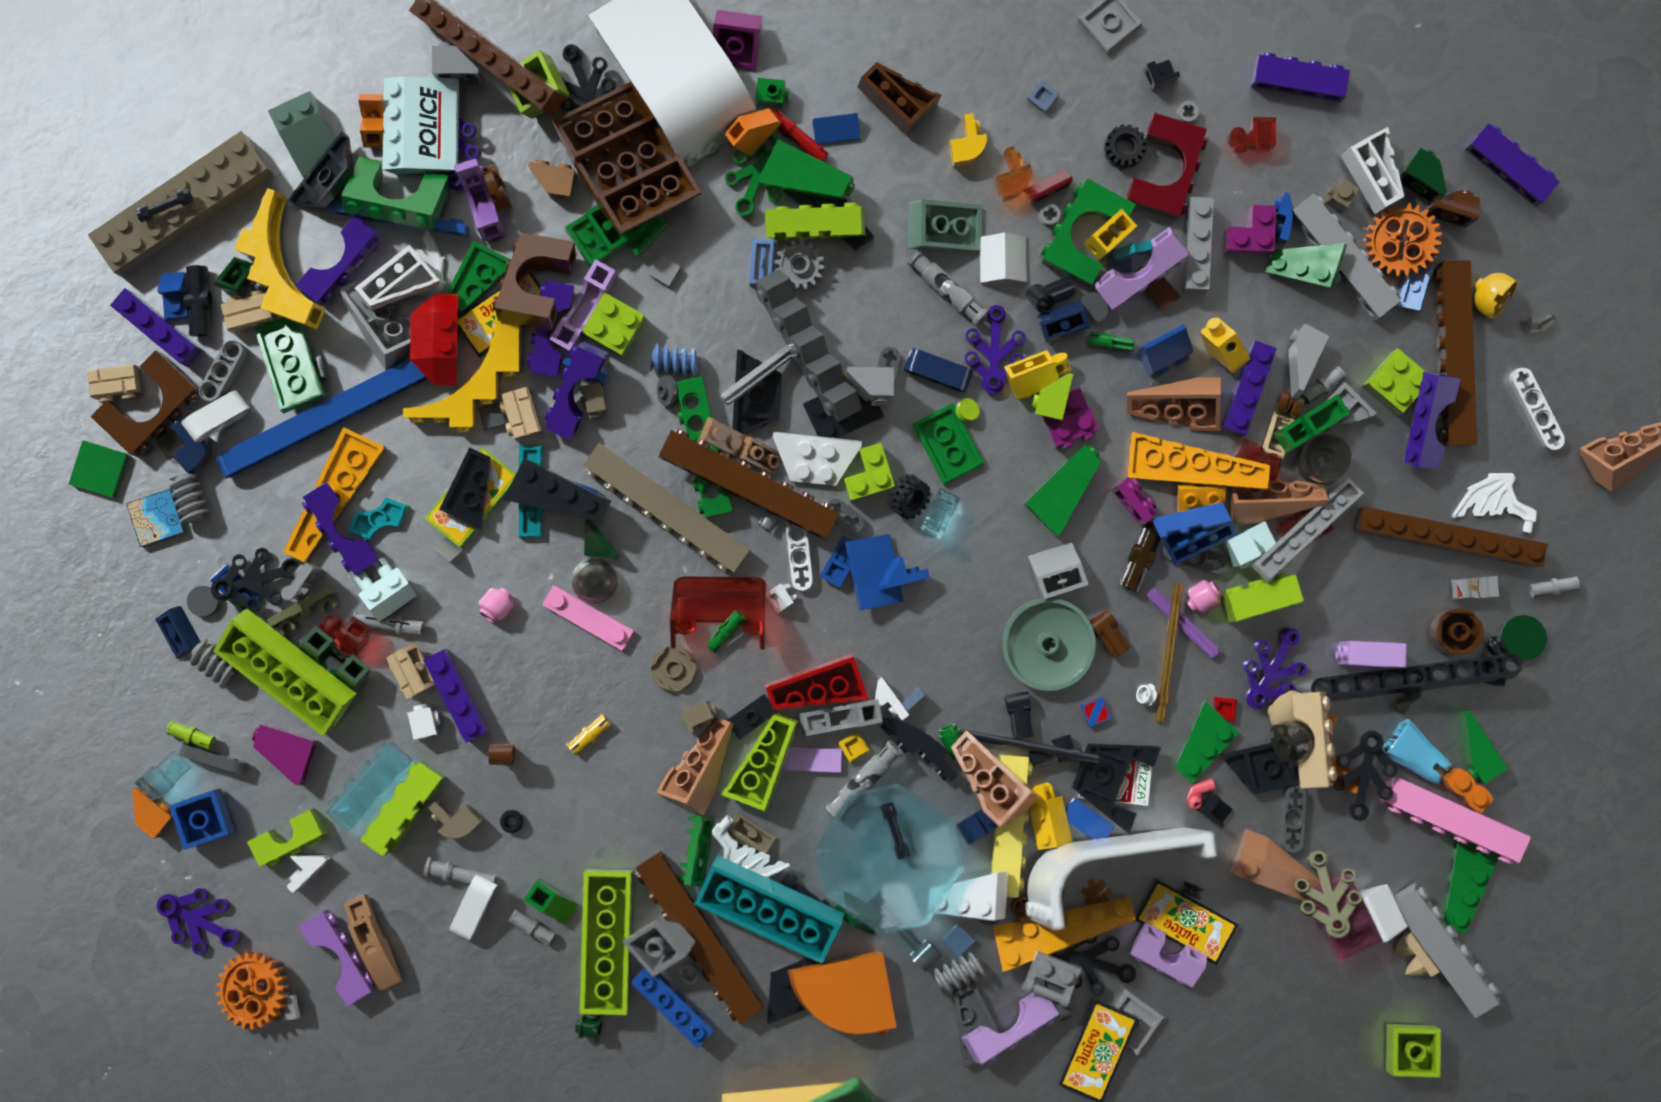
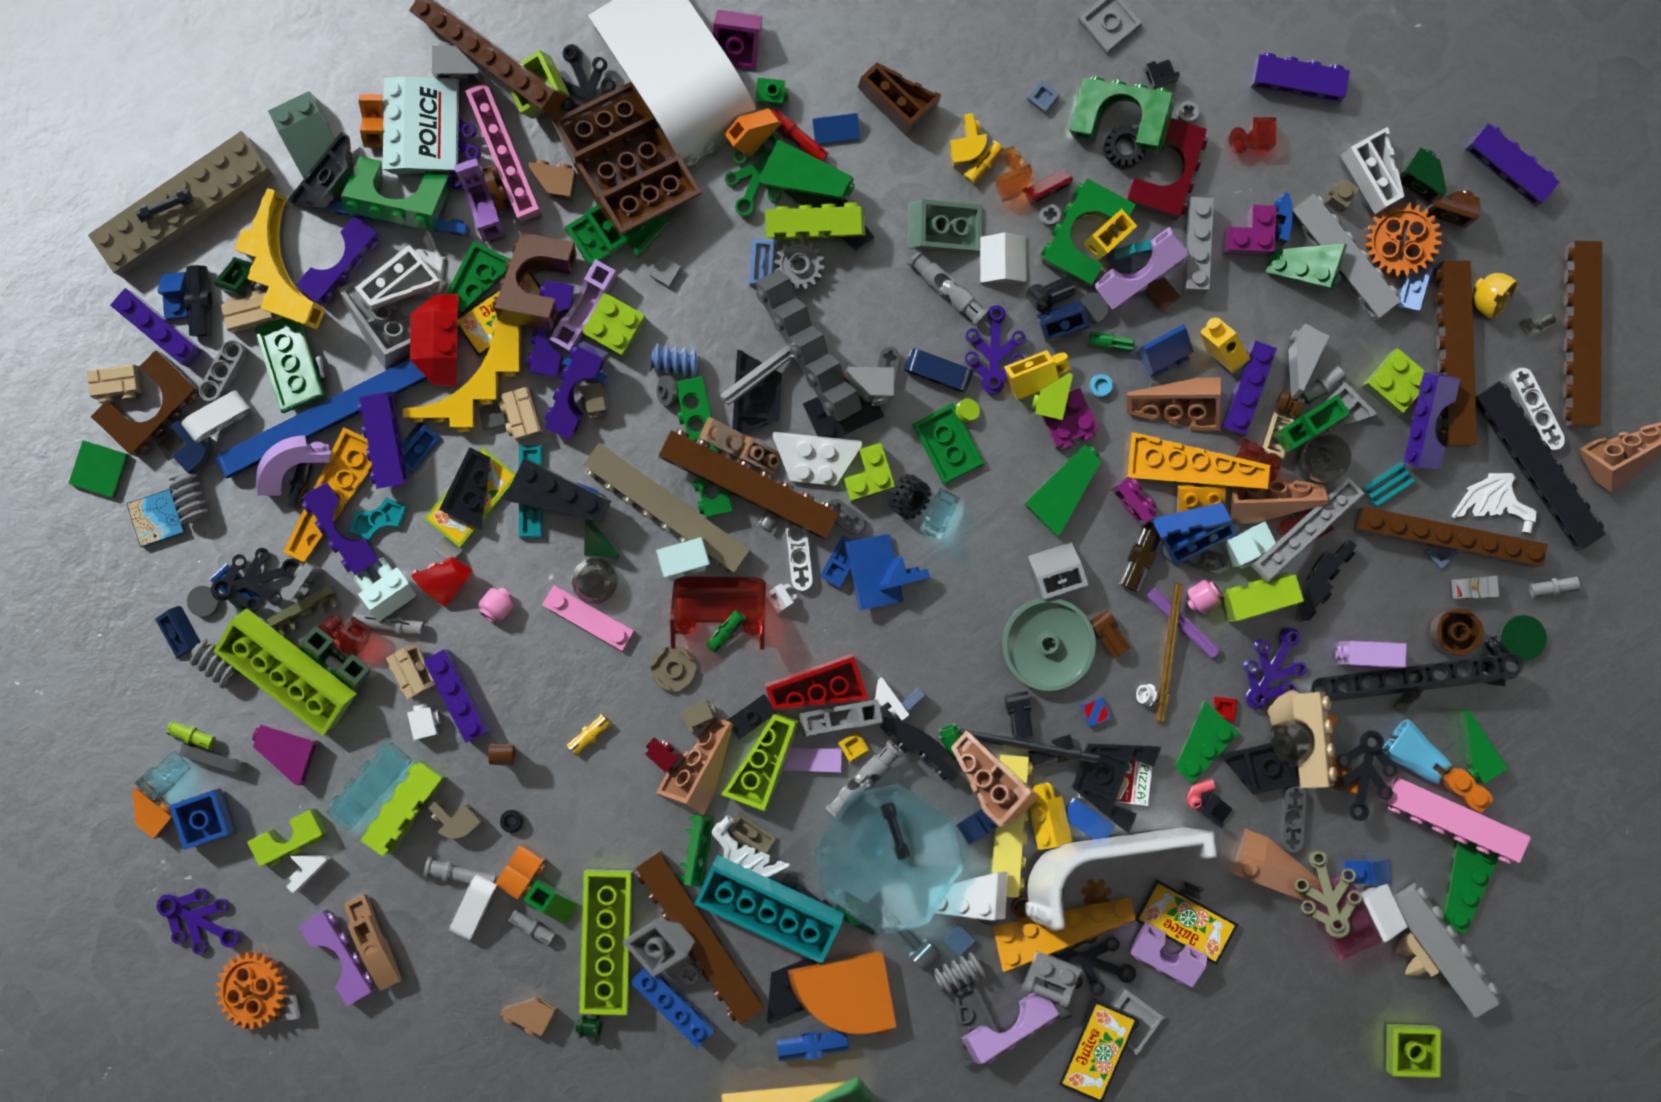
none -> lavender arch [256,435,330,496]
none -> black pin [285,463,313,509]
none -> dark purple brick [358,392,409,489]
none -> blue slope [402,422,441,473]
none -> red slope [411,557,472,607]
none -> bright pink brick [466,82,542,223]
none -> orange brick [495,844,546,900]
none -> medium nougat slope [500,997,557,1037]
none -> dark red brick [645,737,683,773]
none -> light aqua brick [656,537,710,580]
none -> blue piece [776,1031,849,1061]
none -> yellow pin [964,141,1004,185]
none -> green arch [1069,76,1176,153]
none -> medium azure tile [1089,374,1113,398]
none -> black slope [1295,540,1357,622]
none -> blue slope [1343,859,1391,886]
none -> teal tile [1362,462,1415,507]
none -> sand blue tile [1425,546,1458,569]
none -> black brick [1475,381,1606,551]
none -> reddish brown brick [1562,241,1602,428]

